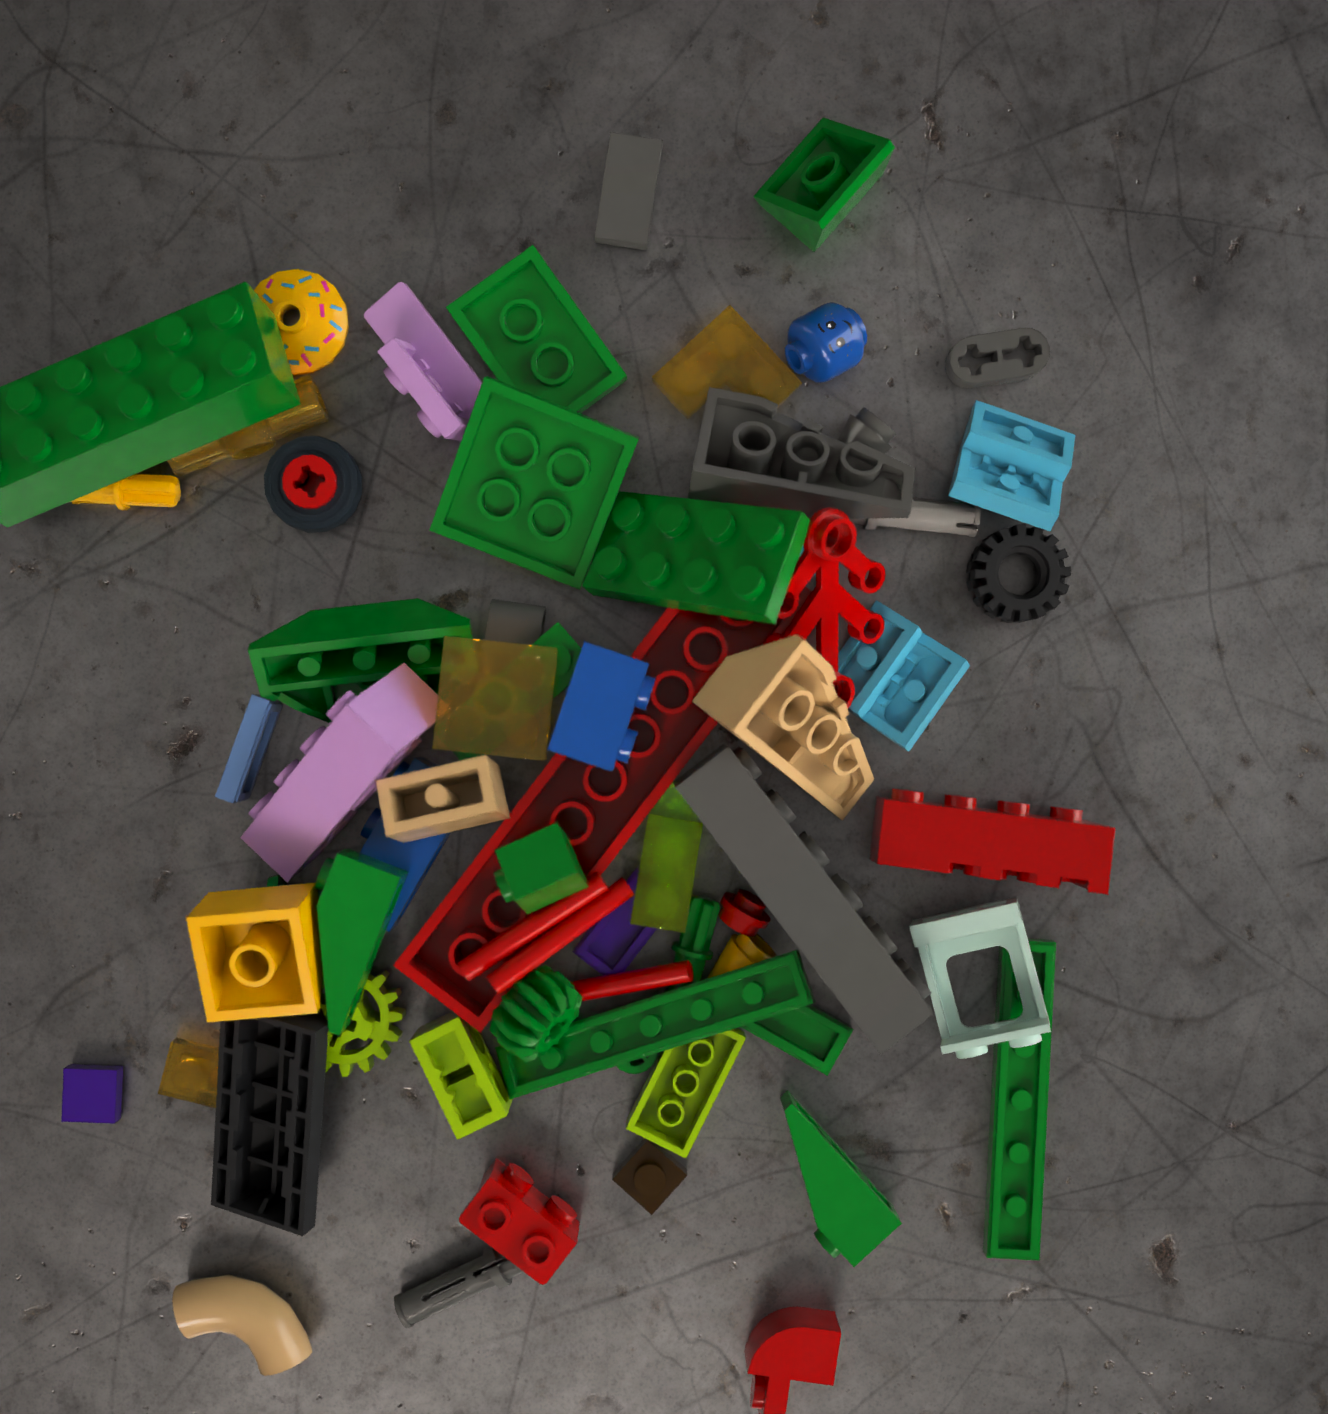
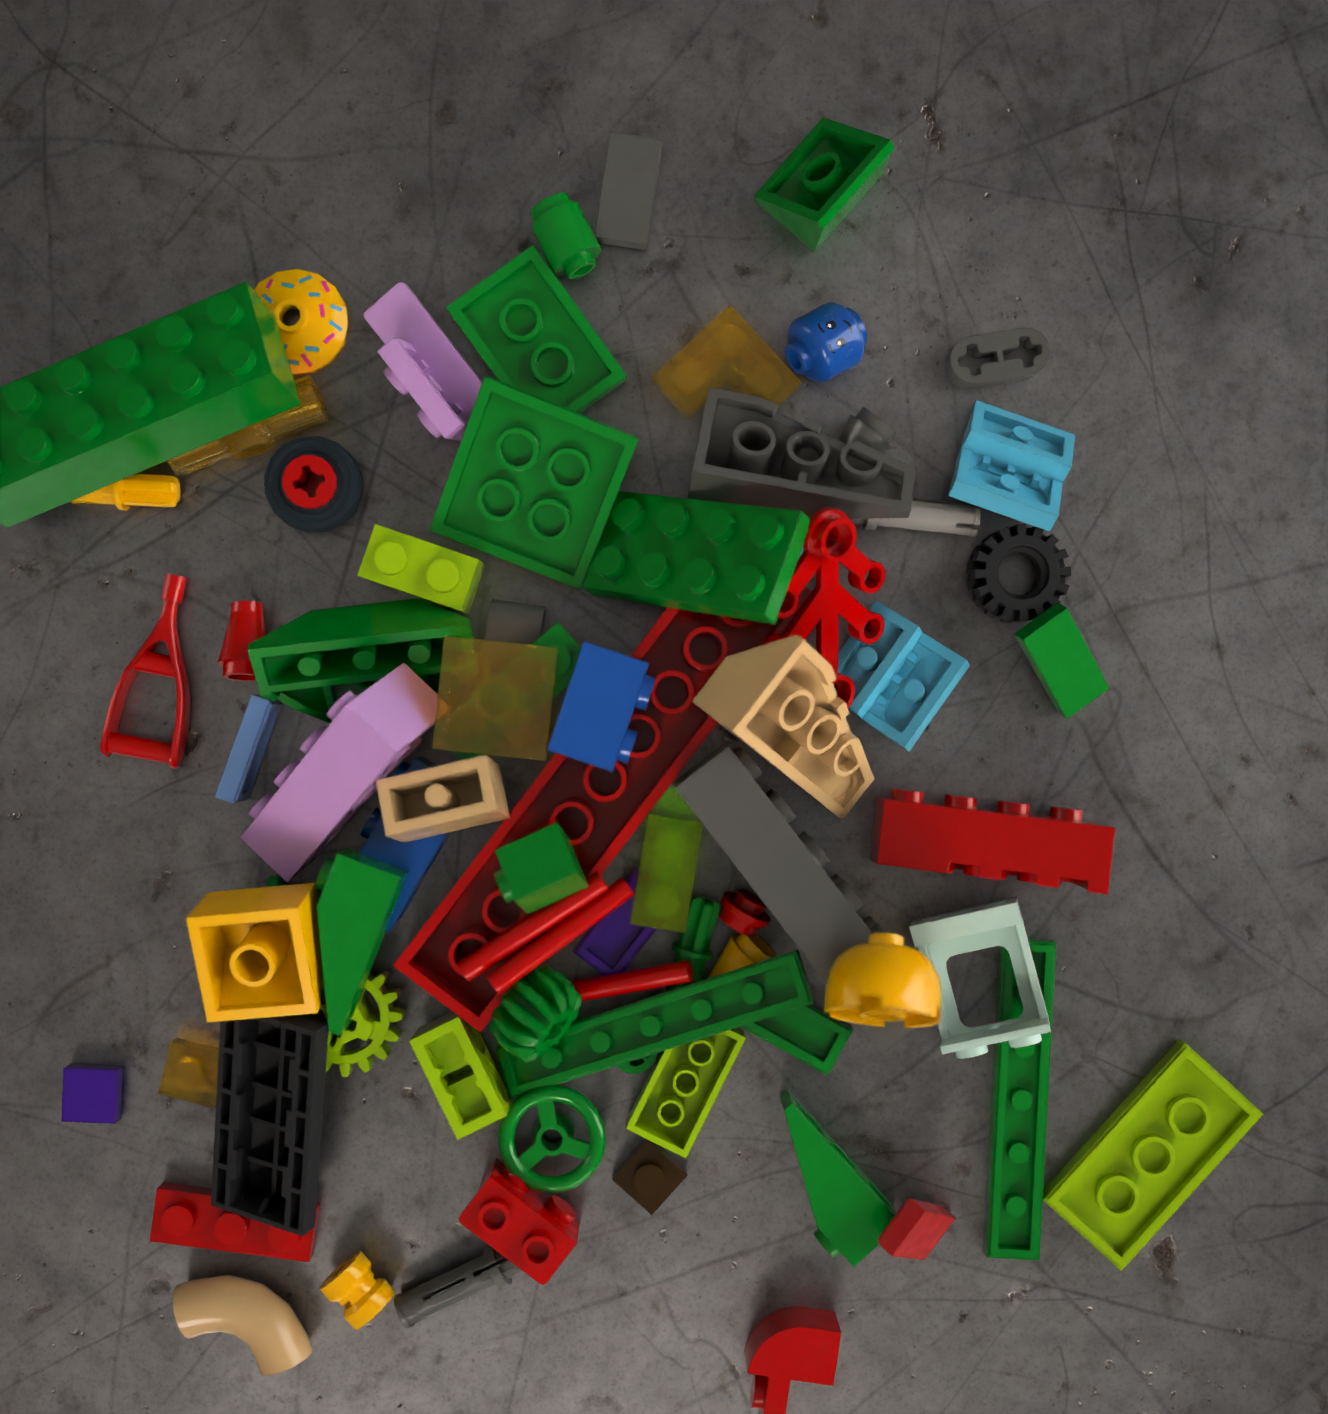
none -> red piece [100,574,191,769]
none -> red plate [150,1182,320,1262]
none -> red cone [218,601,267,681]
none -> yellow wheel [319,1250,396,1330]
none -> lime brick [357,524,486,615]
none -> green piece [498,1085,606,1193]
none -> green brick [530,193,602,280]
none -> yellow cylinder [824,933,941,1028]
none -> red tile [877,1198,956,1260]
none -> green tile [1014,602,1110,719]
none -> lime tile [1043,1039,1263,1271]

